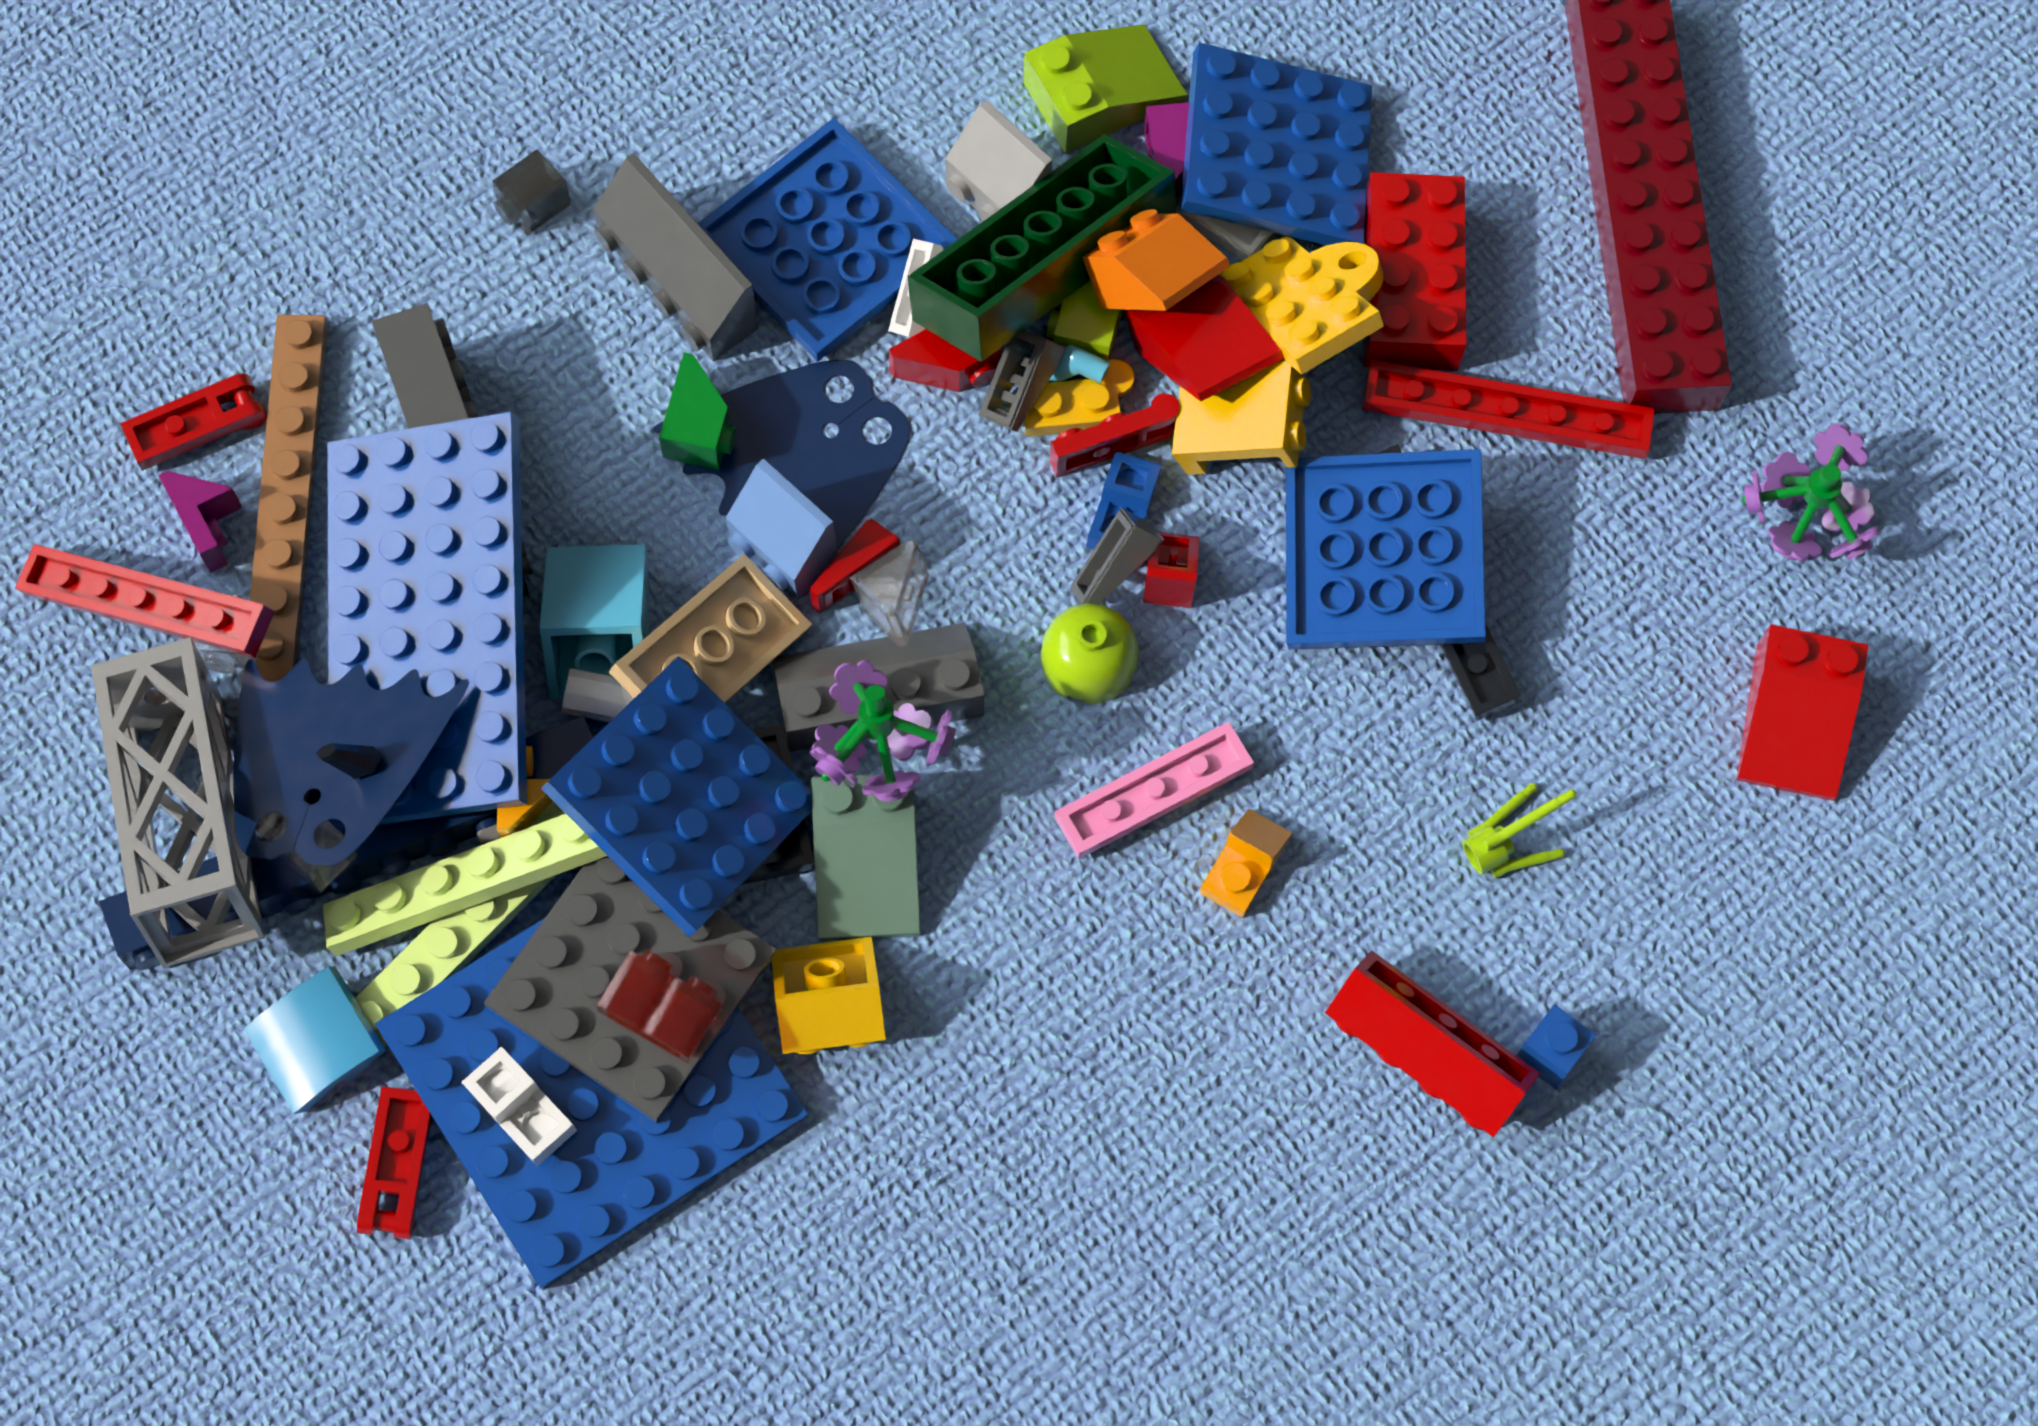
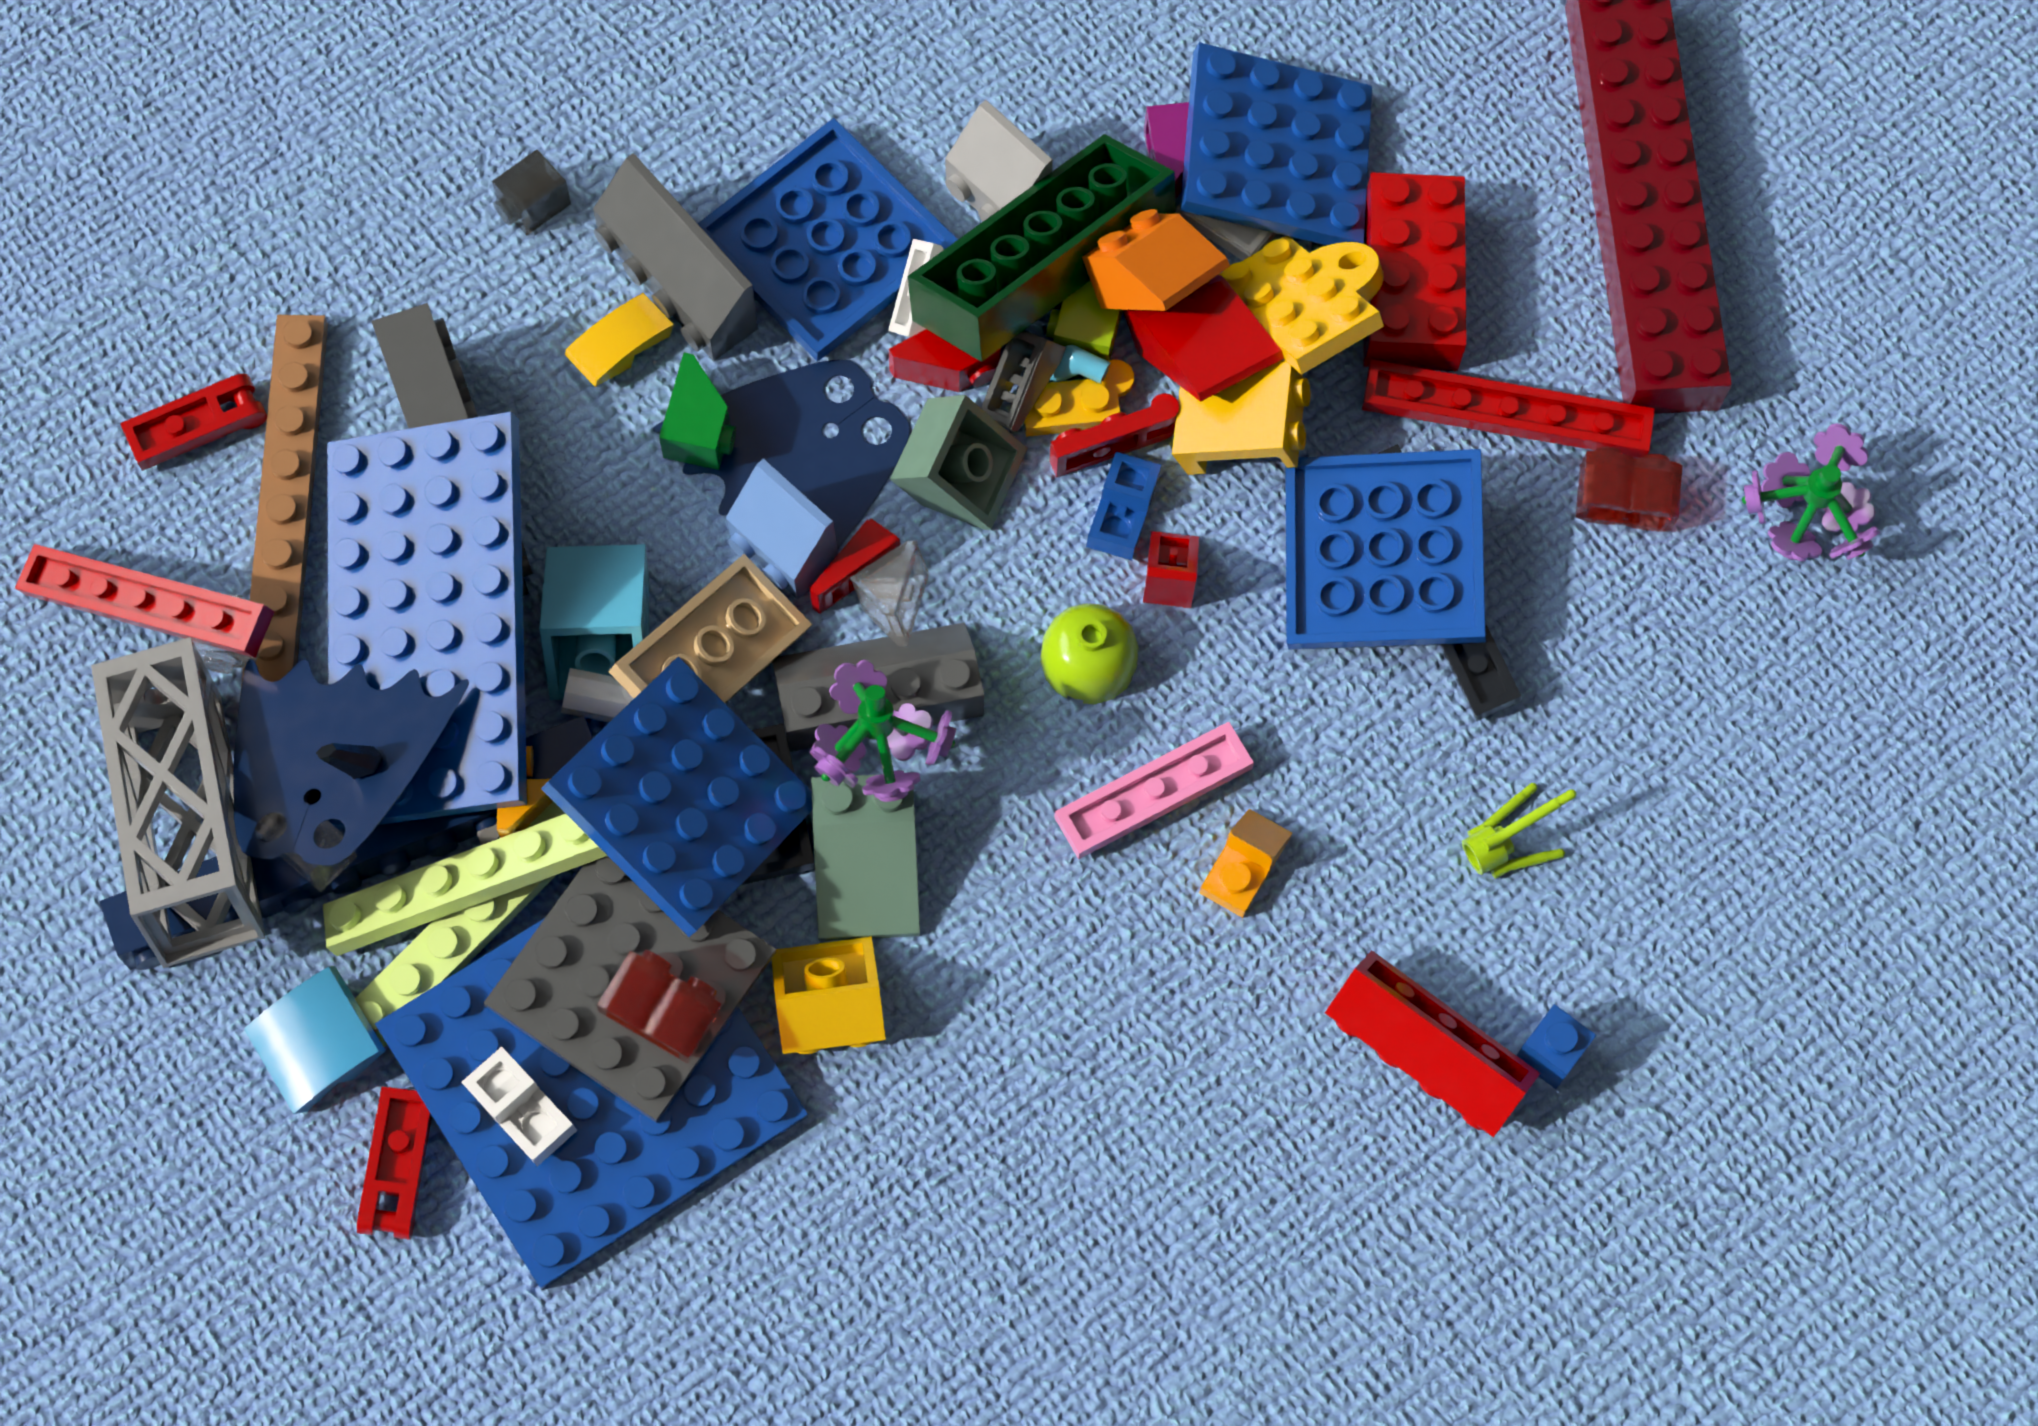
magenta slope [158,471,242,573] -> none
lime slope [1023,24,1188,154] -> none
dark grey slope [1070,508,1164,604] -> none
red slope [1736,624,1869,801] -> none
none -> yellow slope [565,293,674,387]
none -> sand green slope [890,395,1028,530]
none -> clear red brick [1575,447,1683,532]

